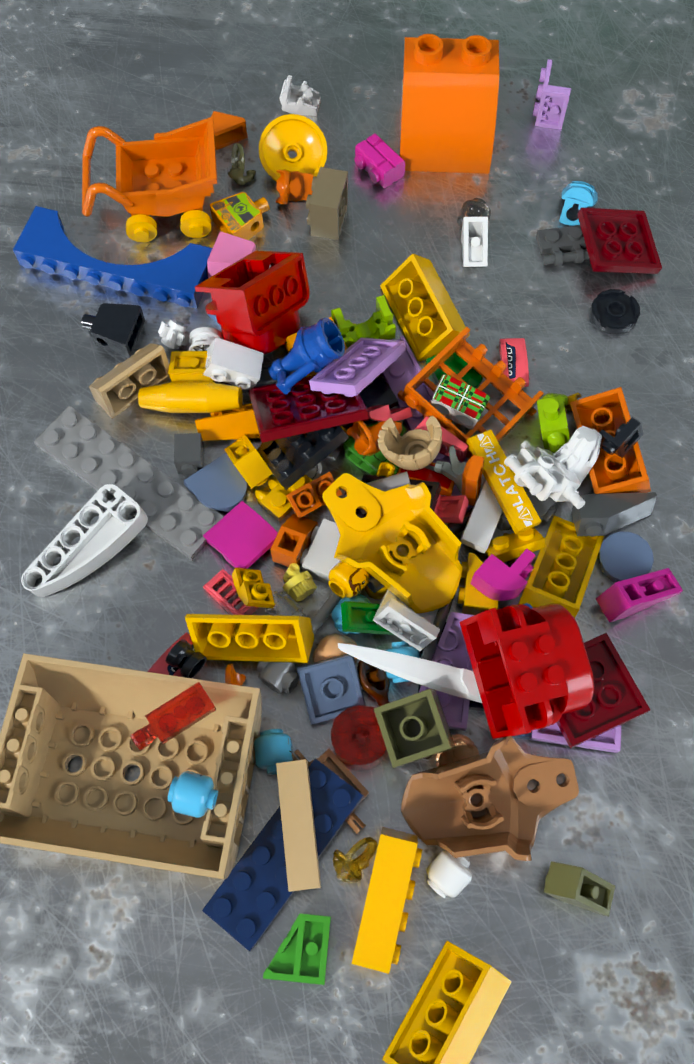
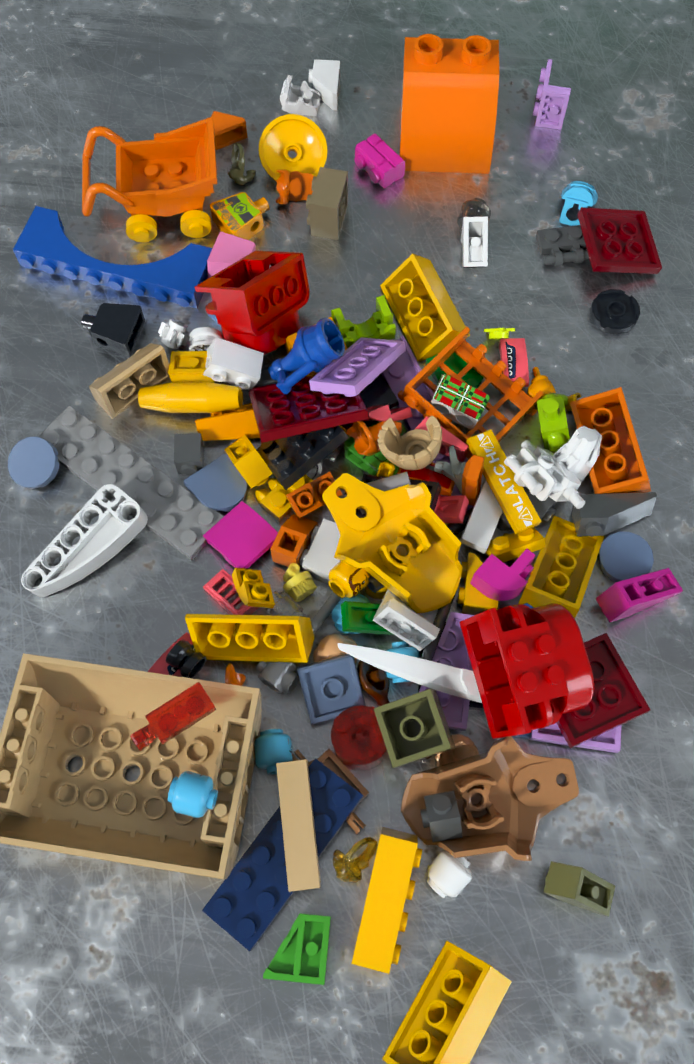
black bracket [599,417,643,458] -> none
none -> sand blue tile [8,437,59,489]
none -> white slope [309,59,341,111]
none -> dark grey brick [420,791,463,843]
none -> neon yellow plate [483,328,516,339]
none -> light orange piece [527,367,556,399]

